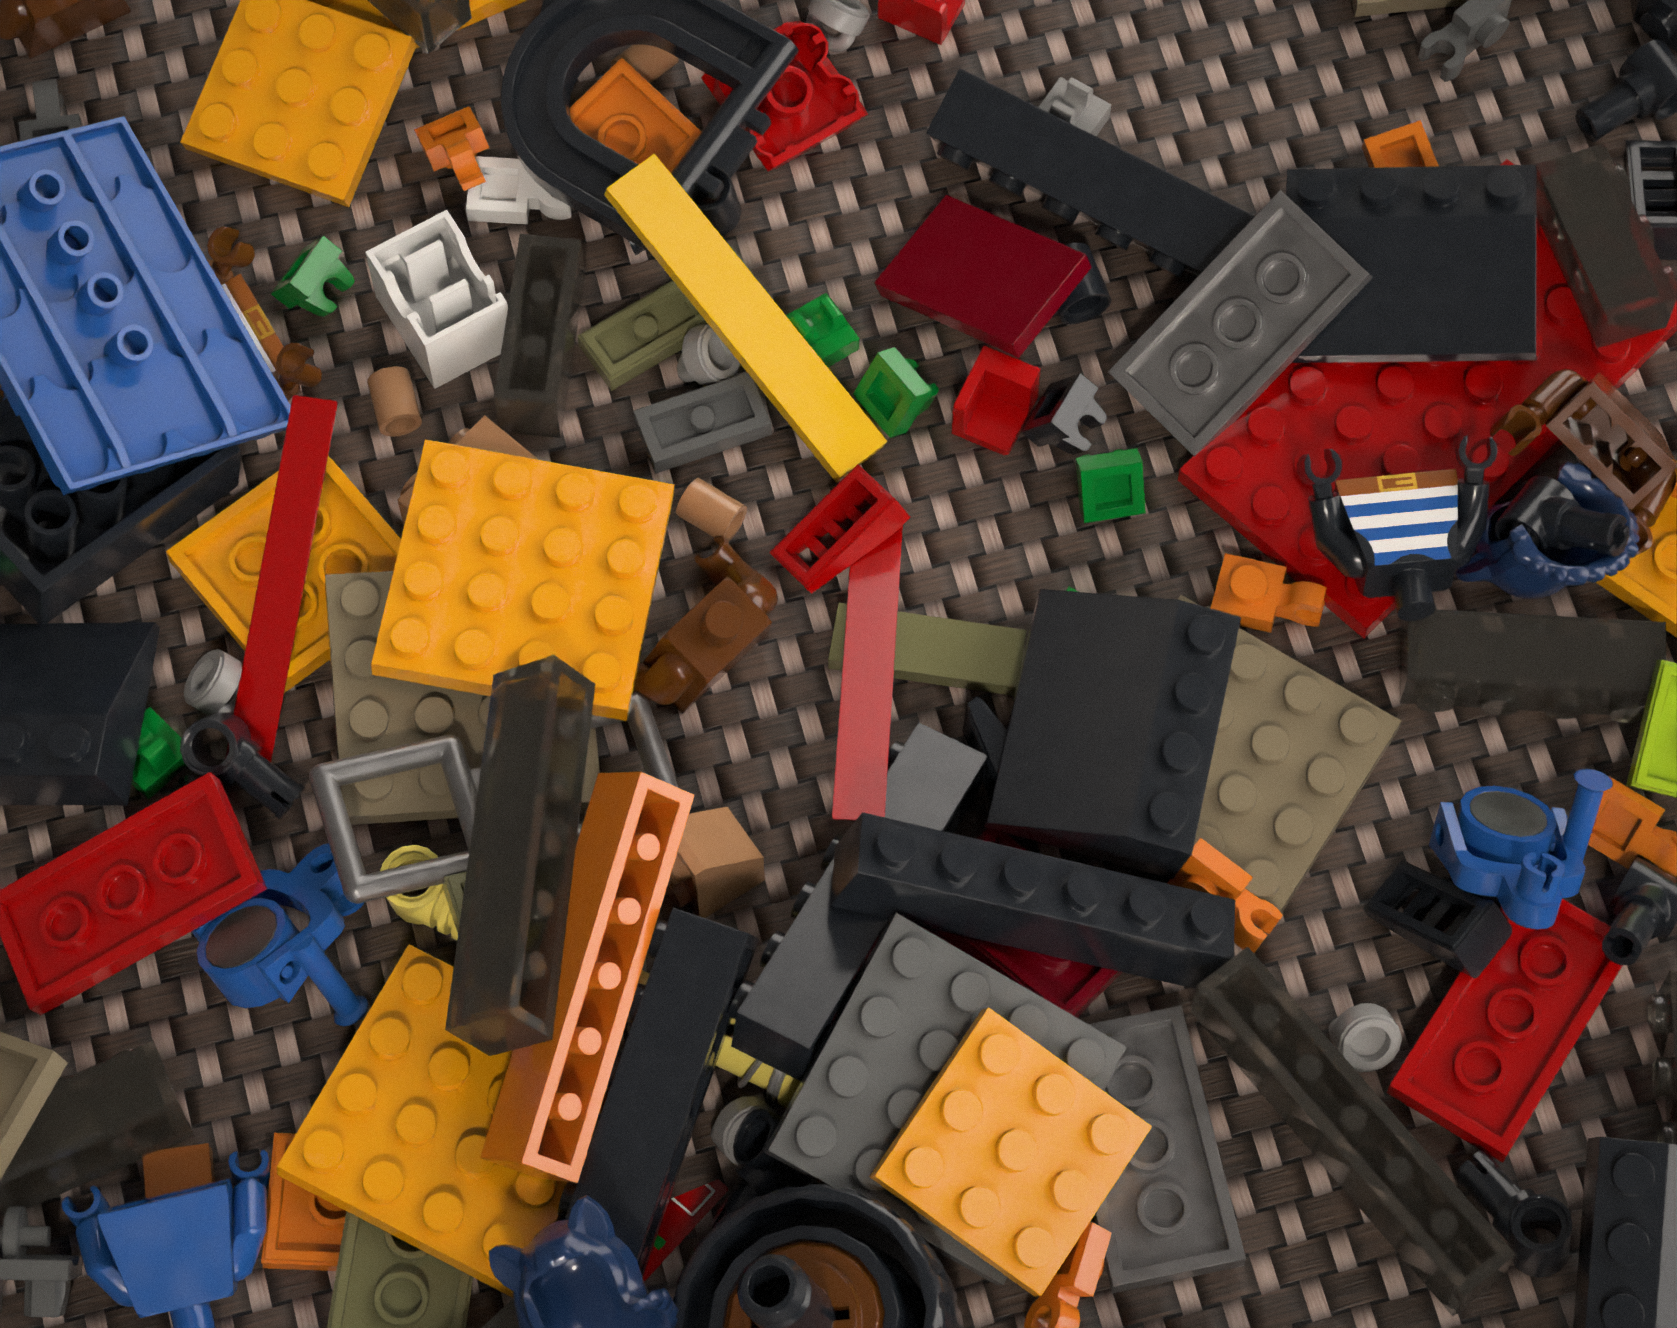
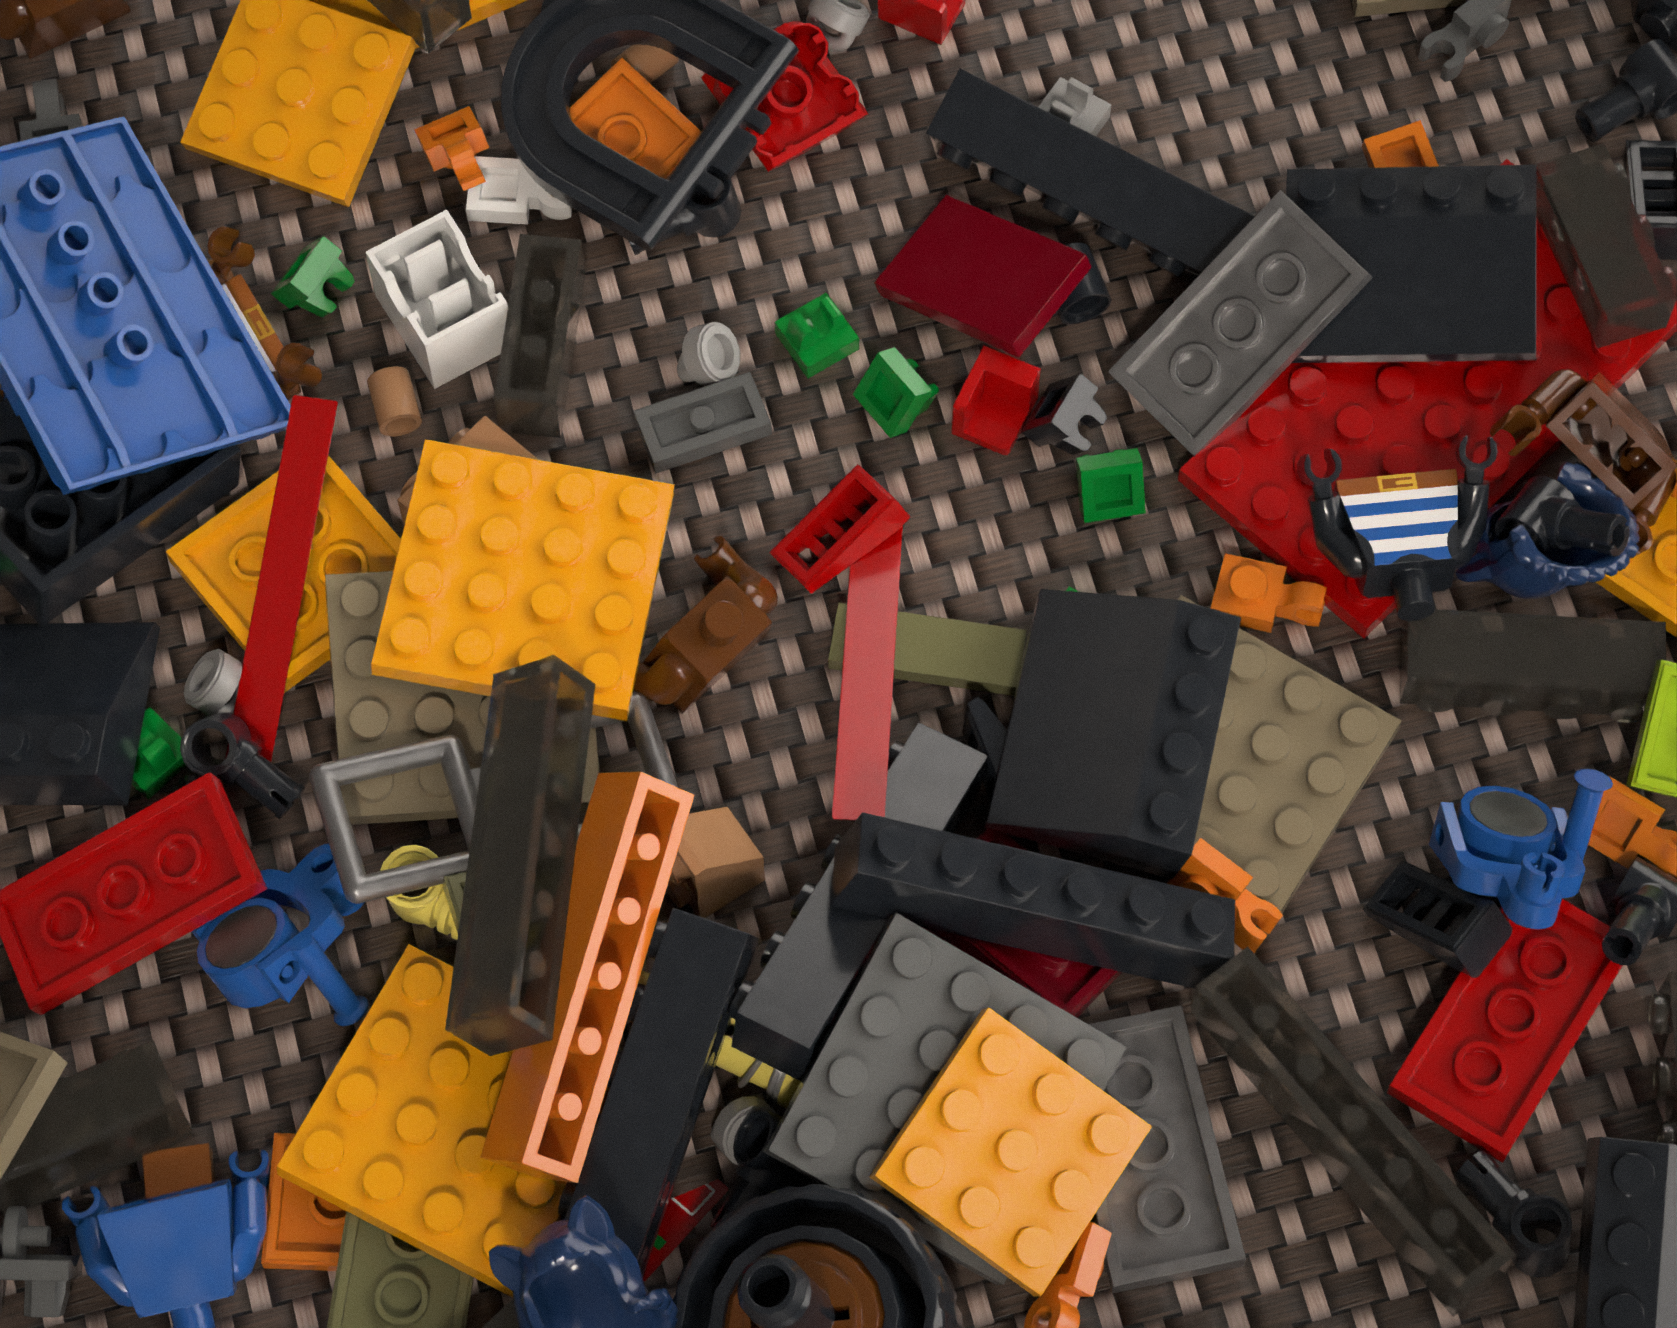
olive tile [577,246,758,391] -> none
yellow tile [604,153,888,483] -> none
medium nougat hinge [676,478,747,542] -> none
light grey tile [1328,1003,1402,1072] -> none

